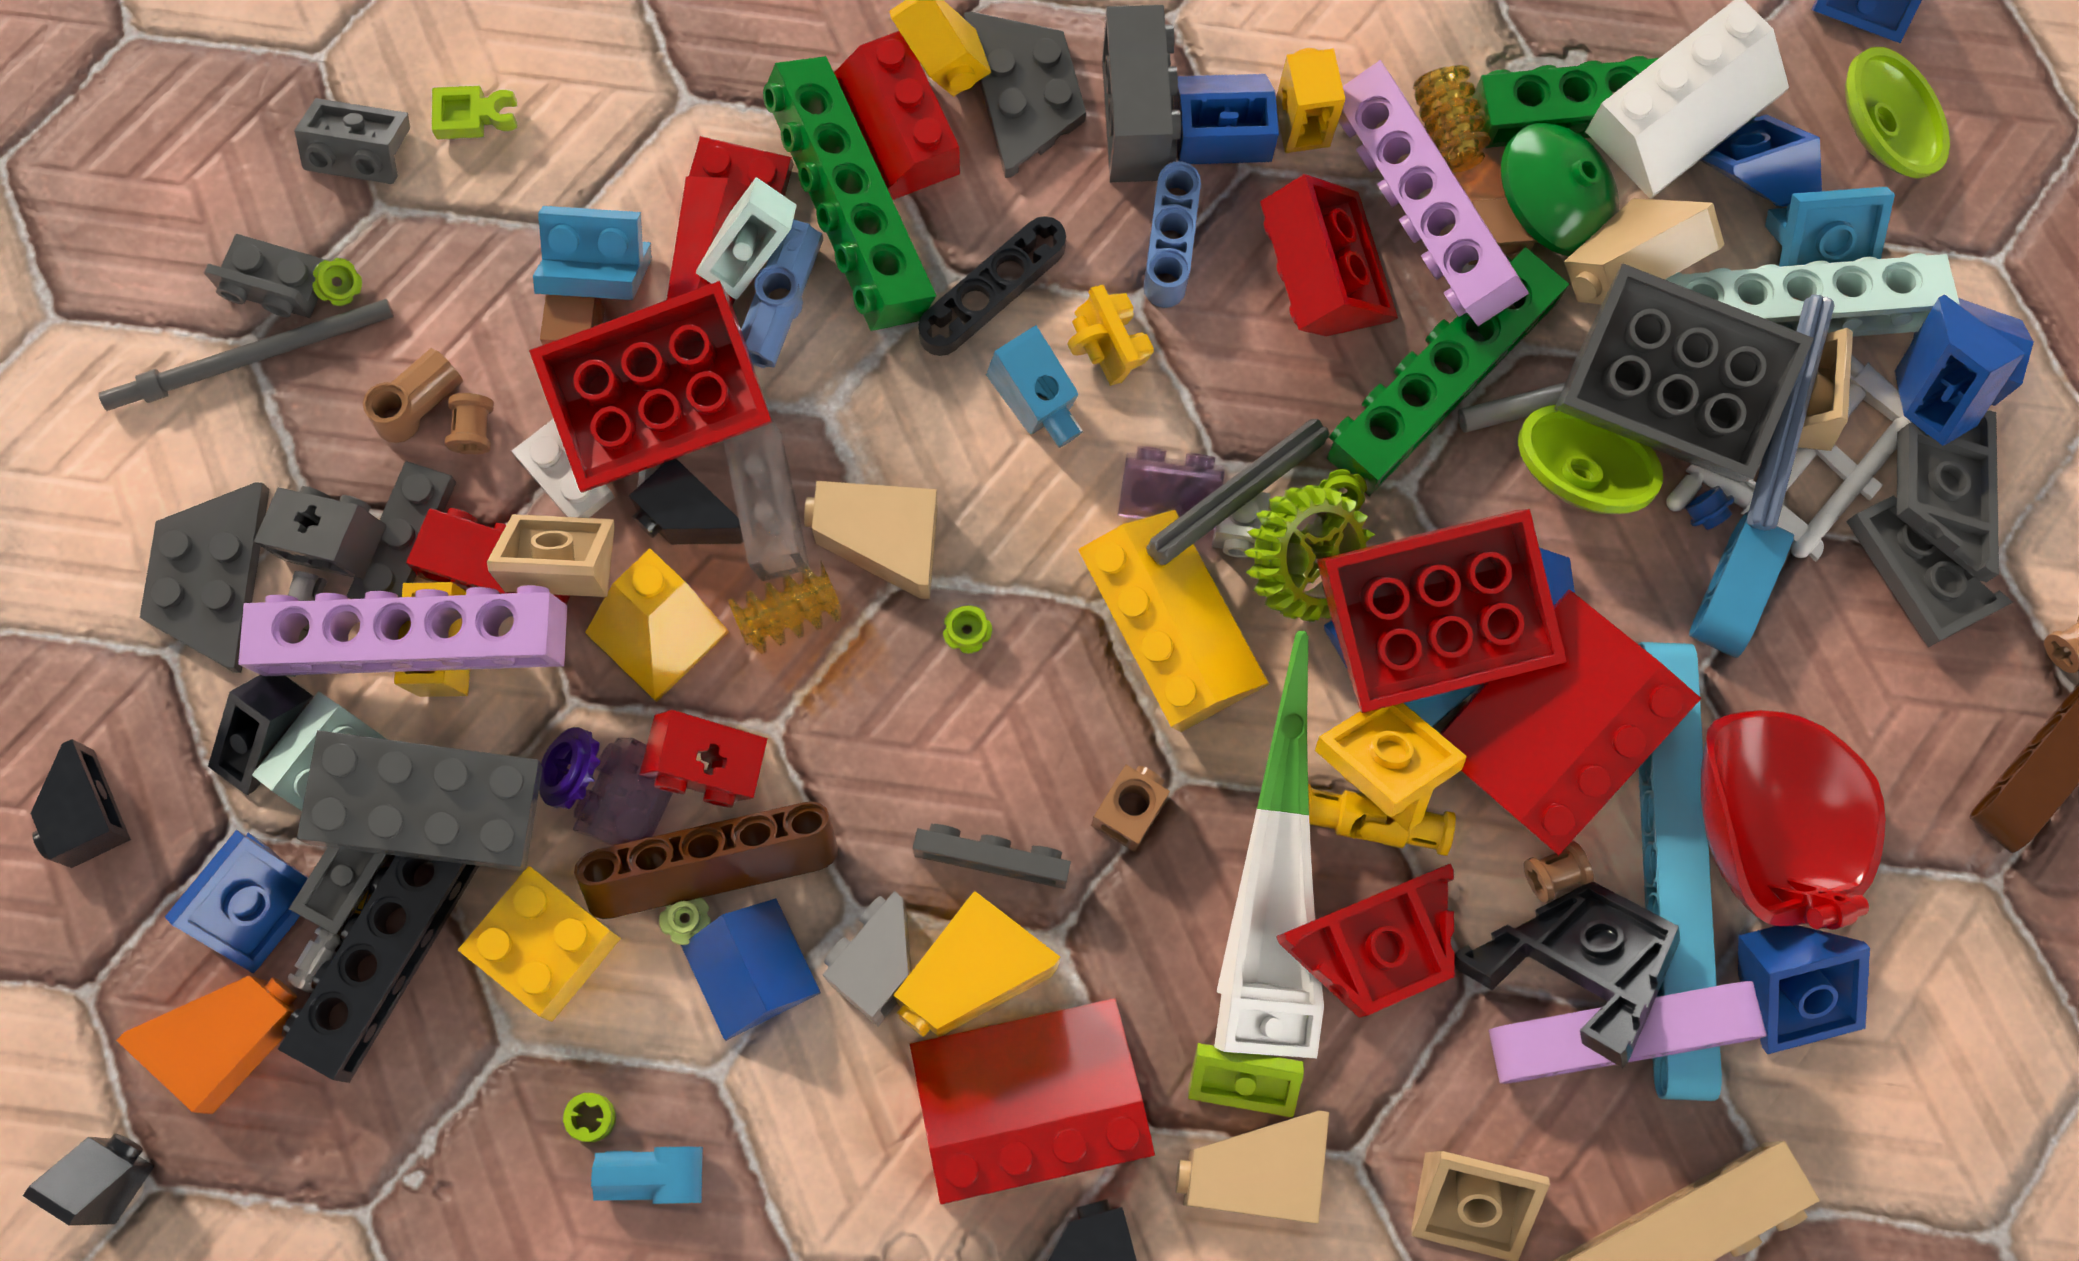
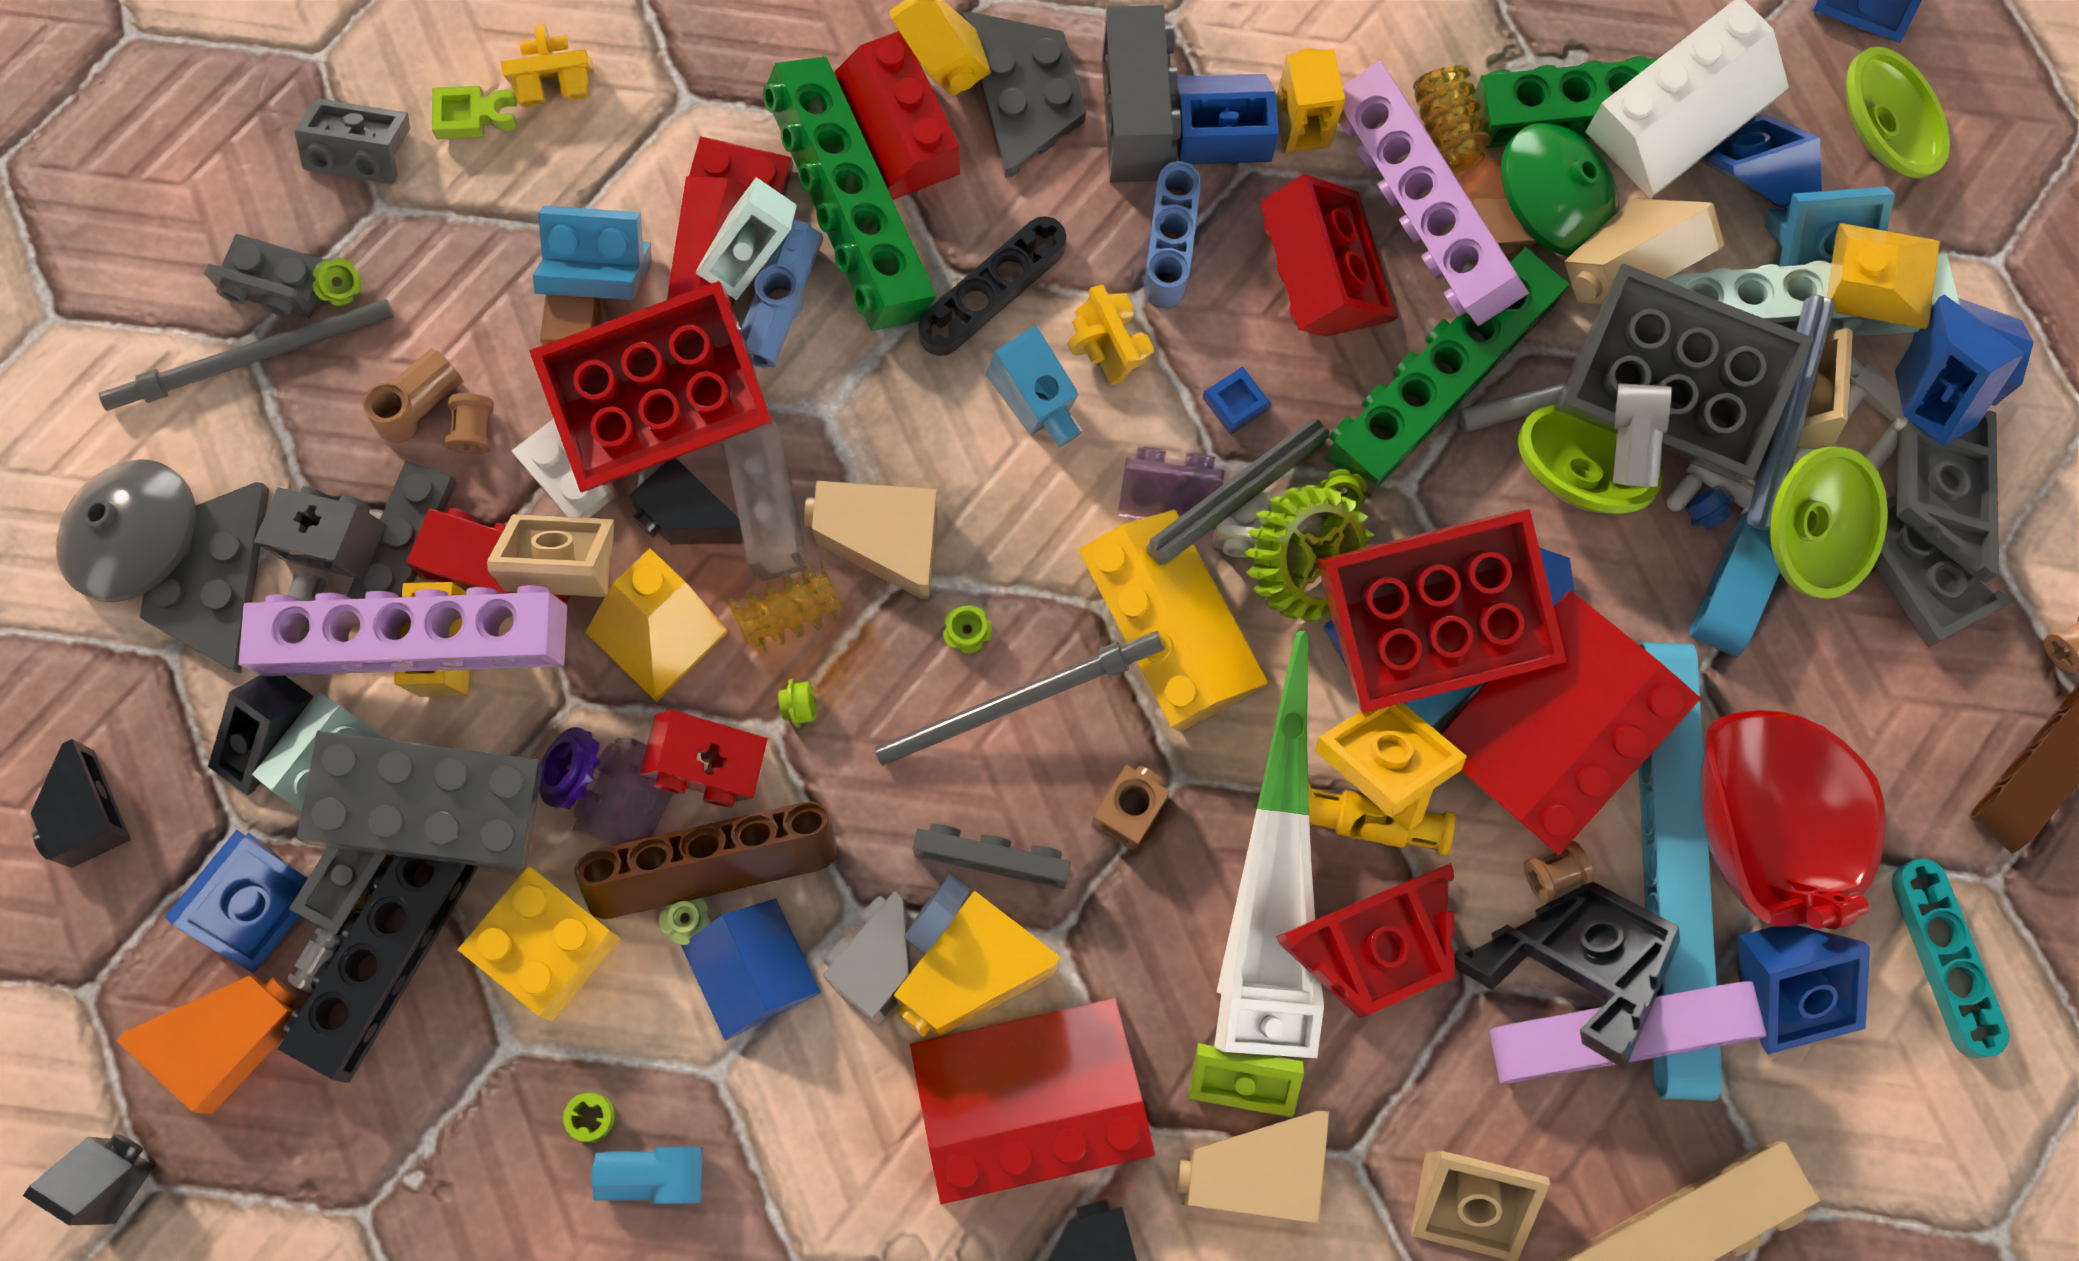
none -> dark grey dish [56,459,196,602]
none -> yellow hips [500,24,594,107]
none -> lime plate [778,678,816,728]
none -> dark grey bar [875,630,1165,766]
none -> sand blue beam [904,873,971,954]
none -> blue tile [1202,366,1272,435]
none -> light grey piece [1613,383,1672,487]
none -> lime dish [1770,446,1888,599]
none -> yellow slope [1827,223,1940,329]
none -> teal beam [1891,859,2009,1059]

